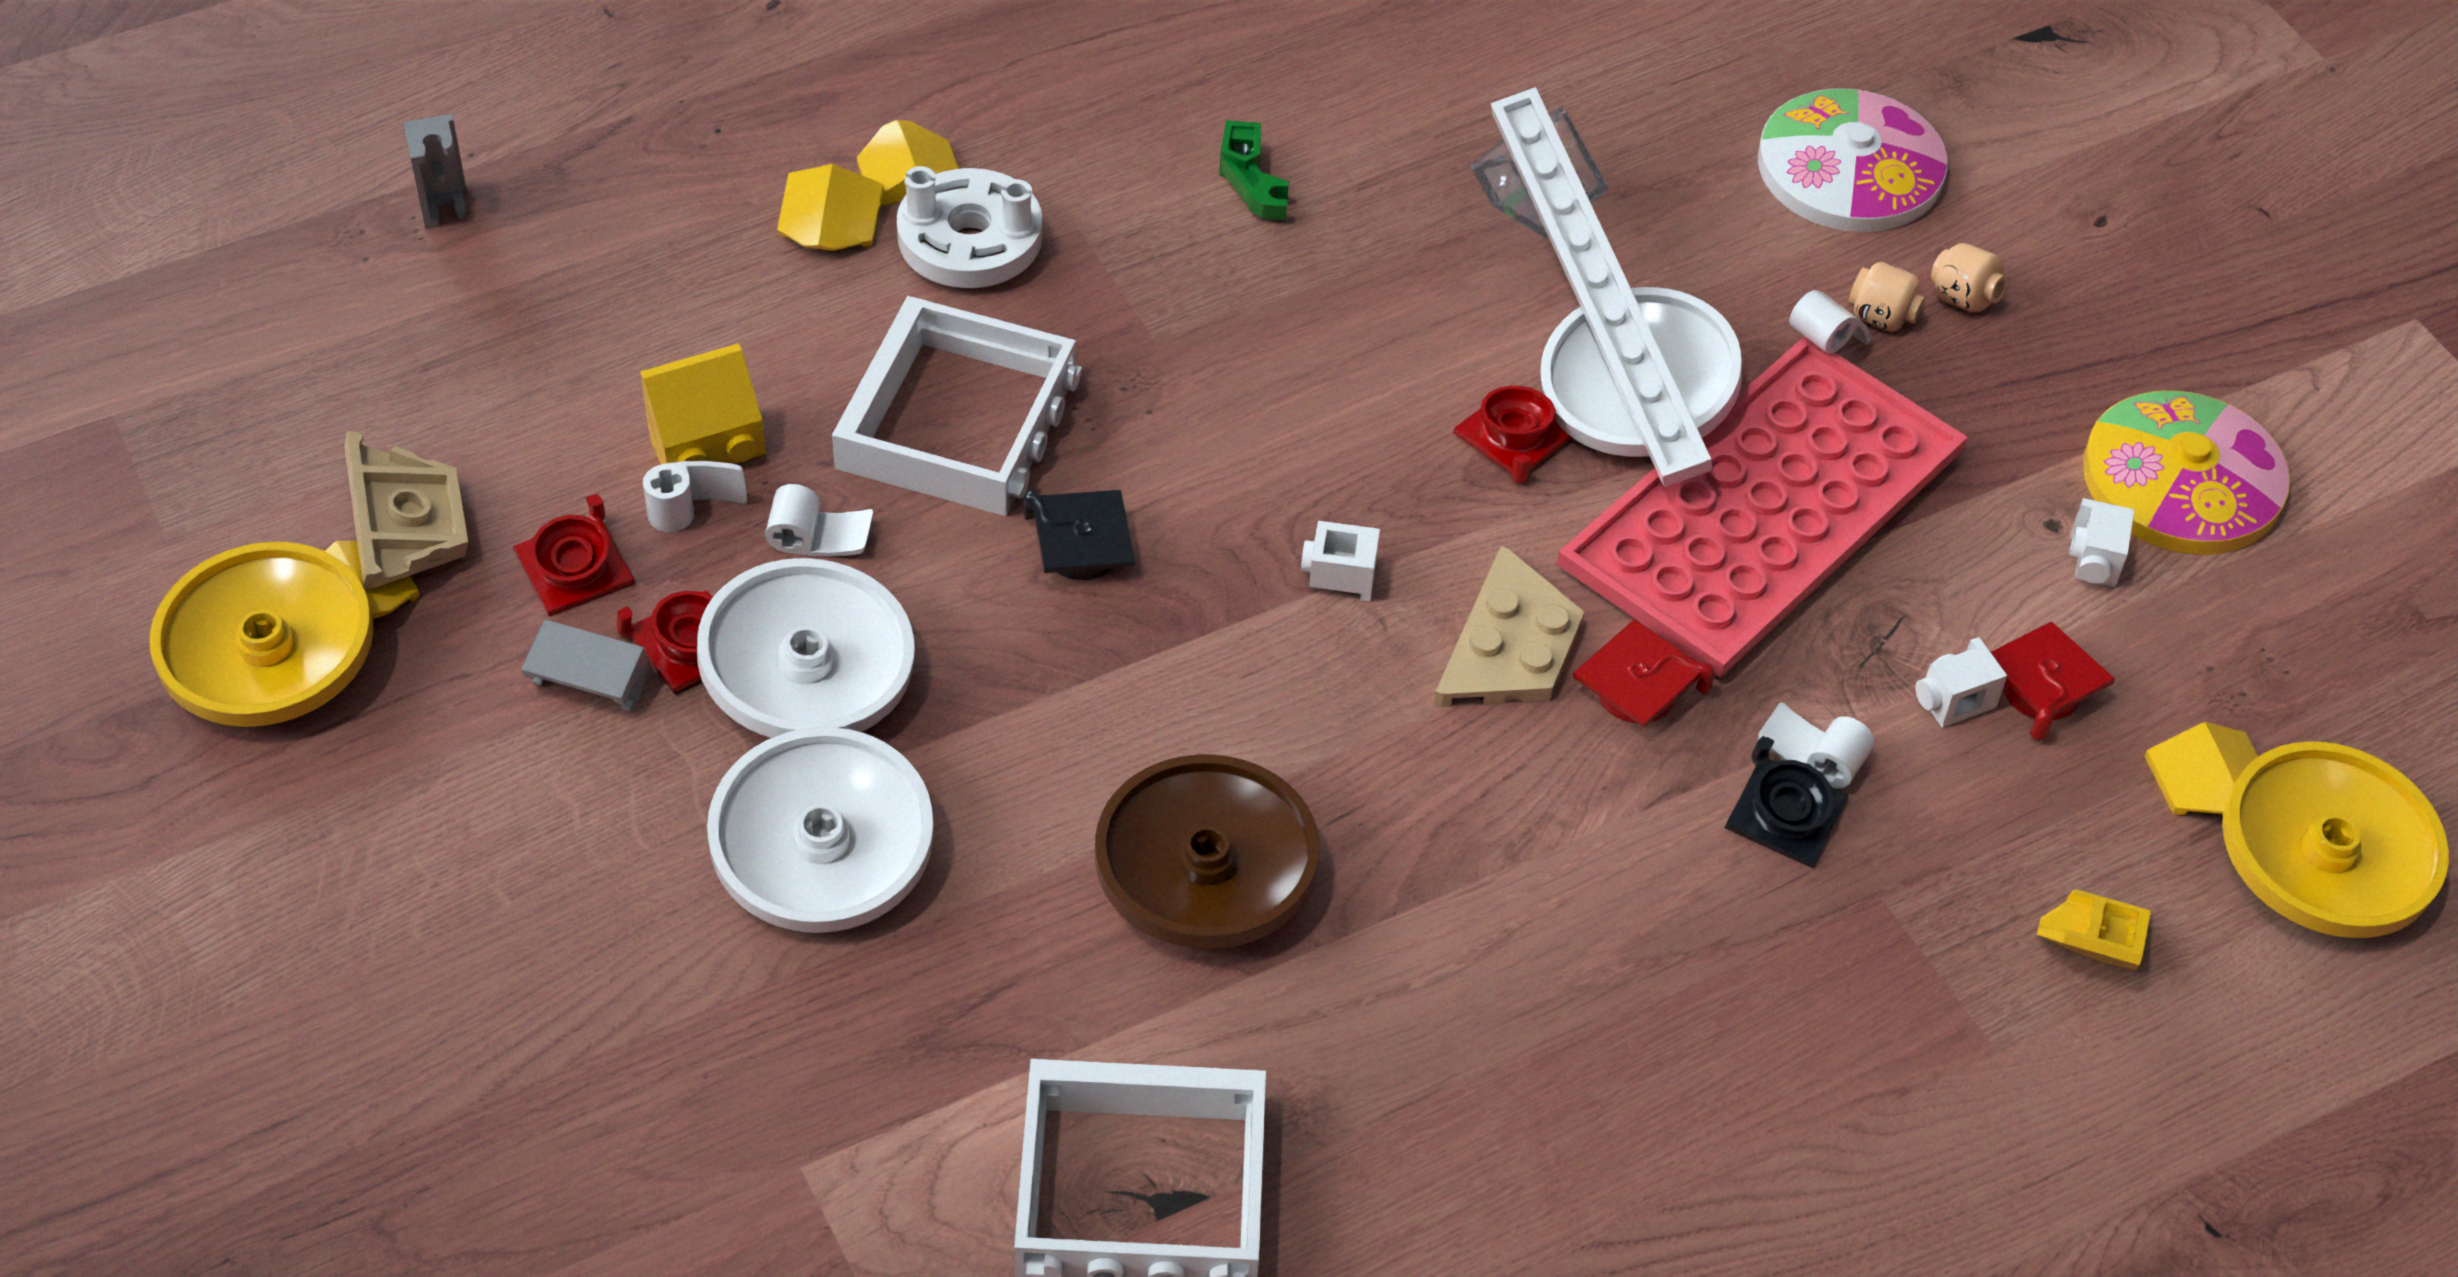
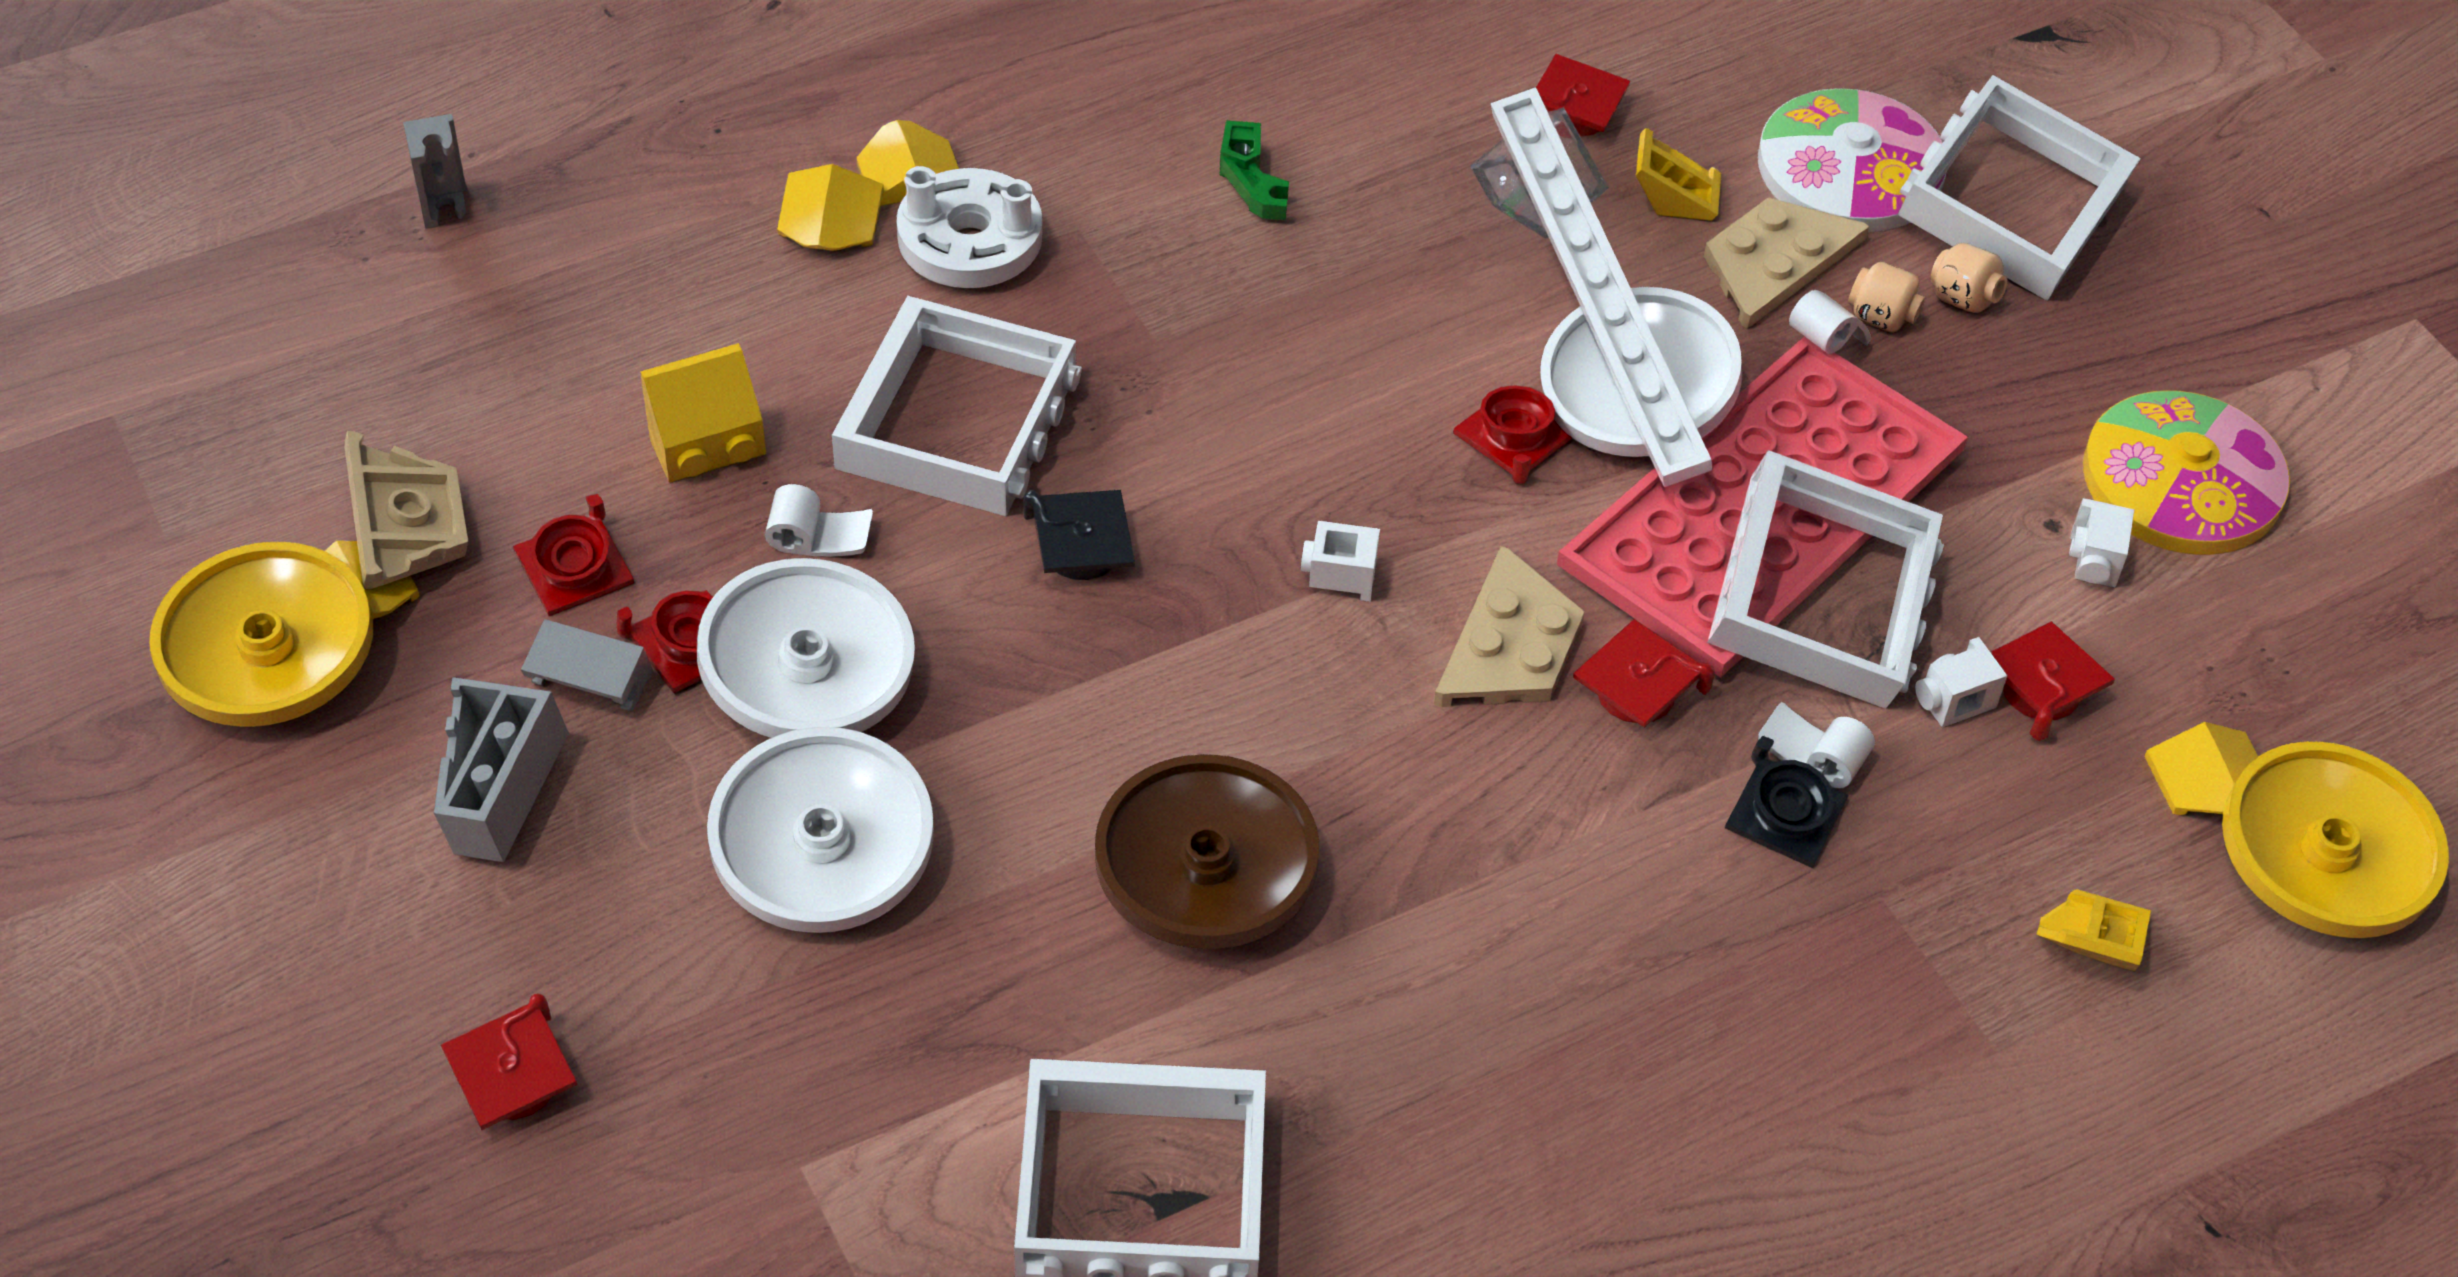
white panel [643,461,747,533] -> none
none -> light grey wedge [434,677,569,862]
none -> red hat [441,994,578,1130]
none -> red hat [1536,53,1630,137]
none -> yellow slope [1636,128,1721,221]
none -> tan wing [1704,197,1869,329]
none -> white window [1707,450,1944,709]
none -> white window [1898,75,2141,301]

